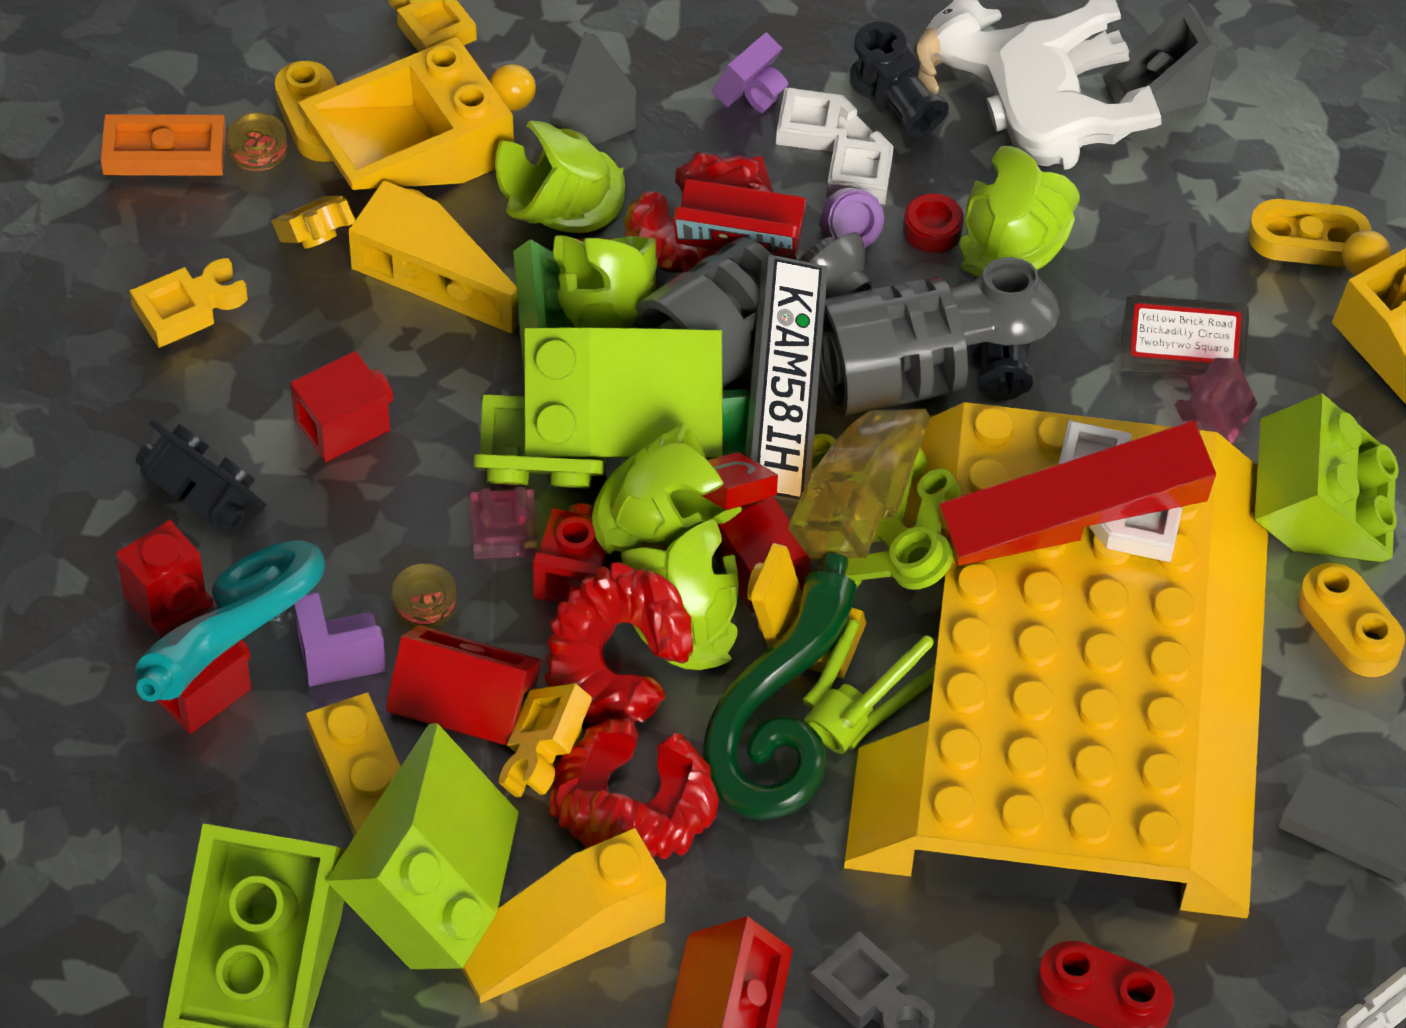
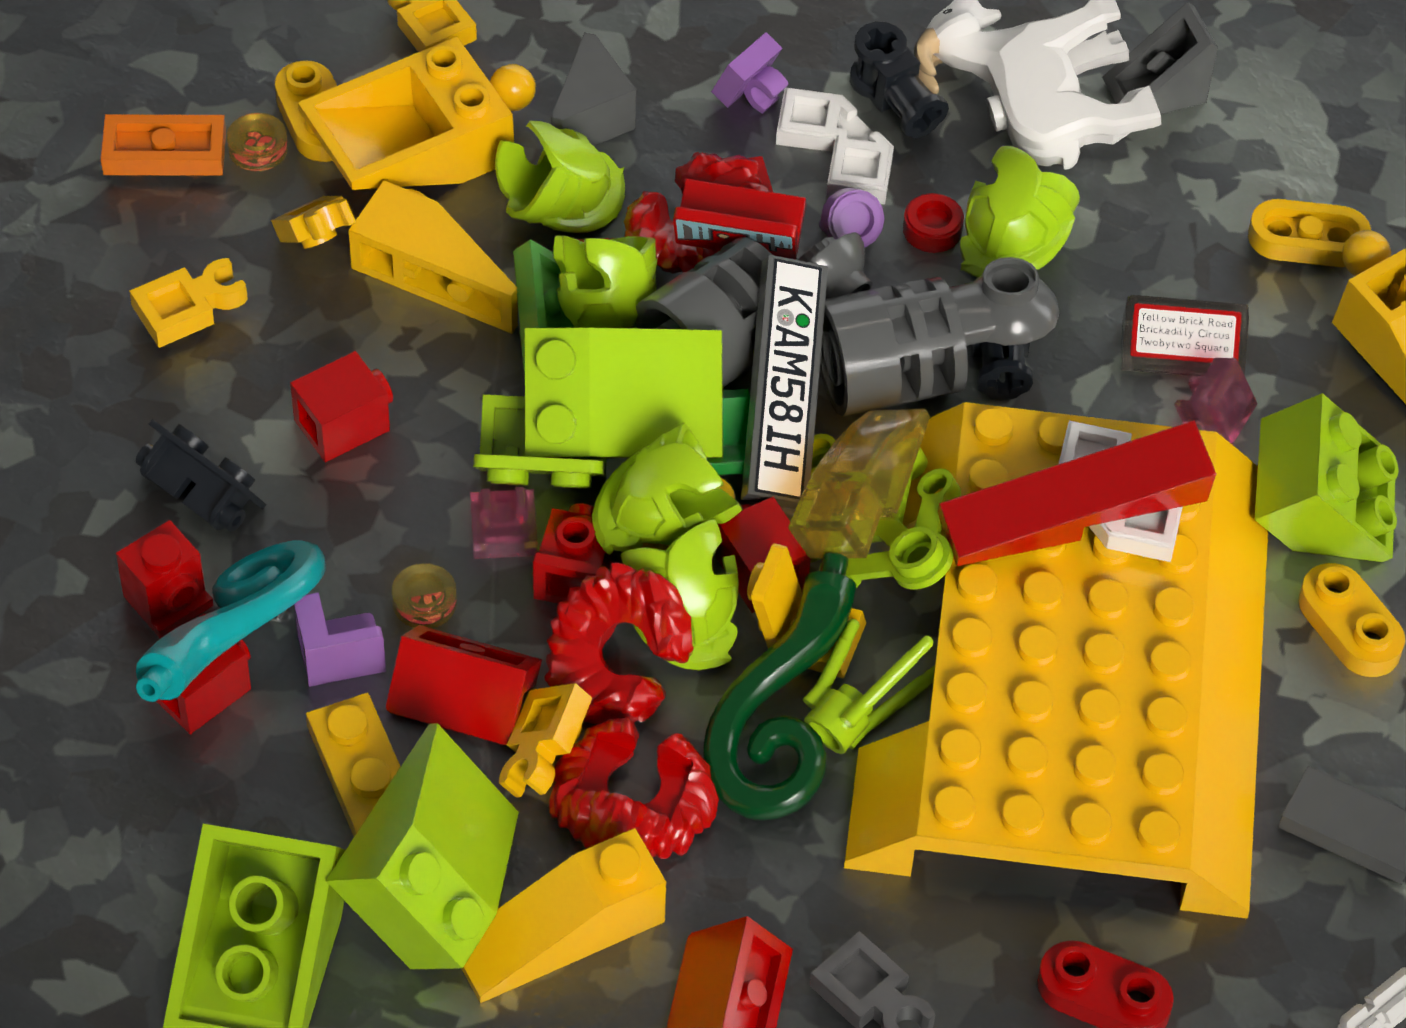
red tile [701,452,778,511] -> none

